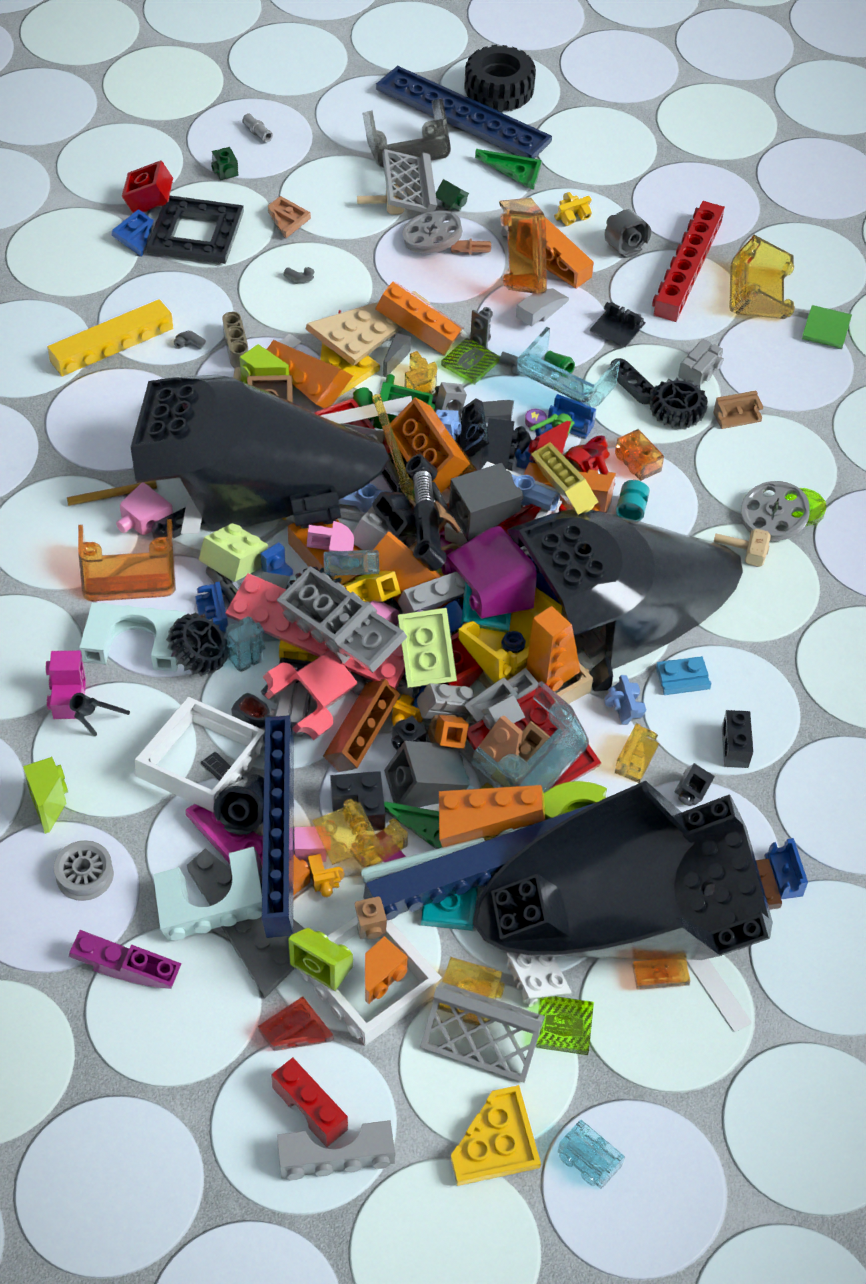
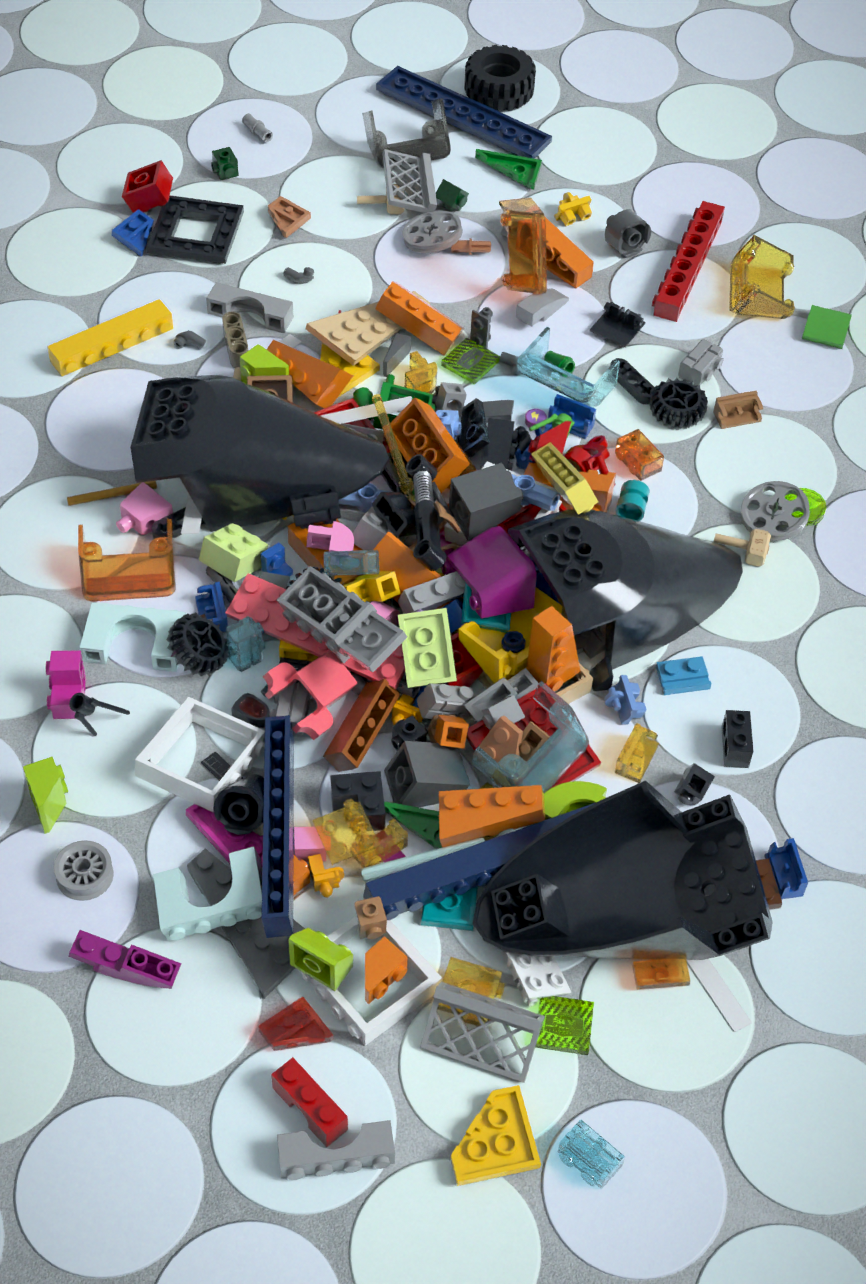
none -> light grey arch [206,282,294,333]

